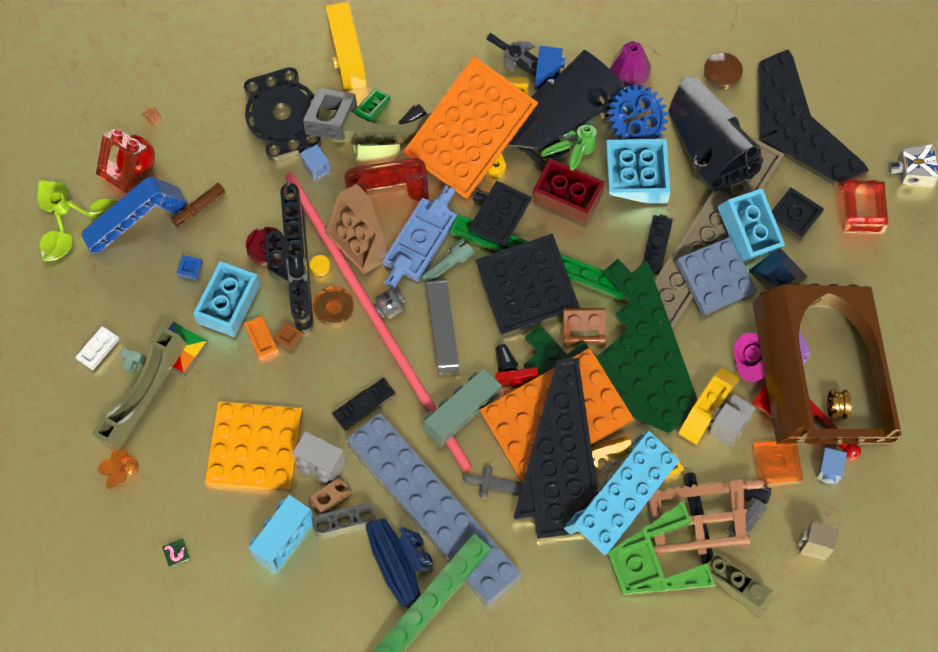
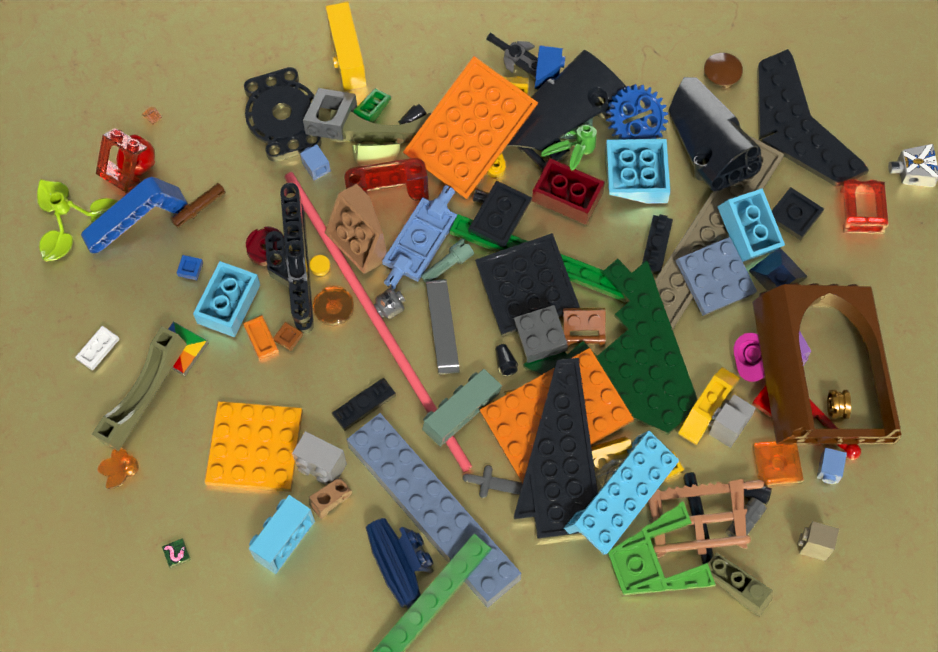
sand green tile [120,348,147,373] -> none
dark grey beam [312,504,376,539] -> none
red plate [495,367,538,388] -> none
magenta cone [610,41,651,88] -> none
none -> dark grey brick [514,305,568,363]

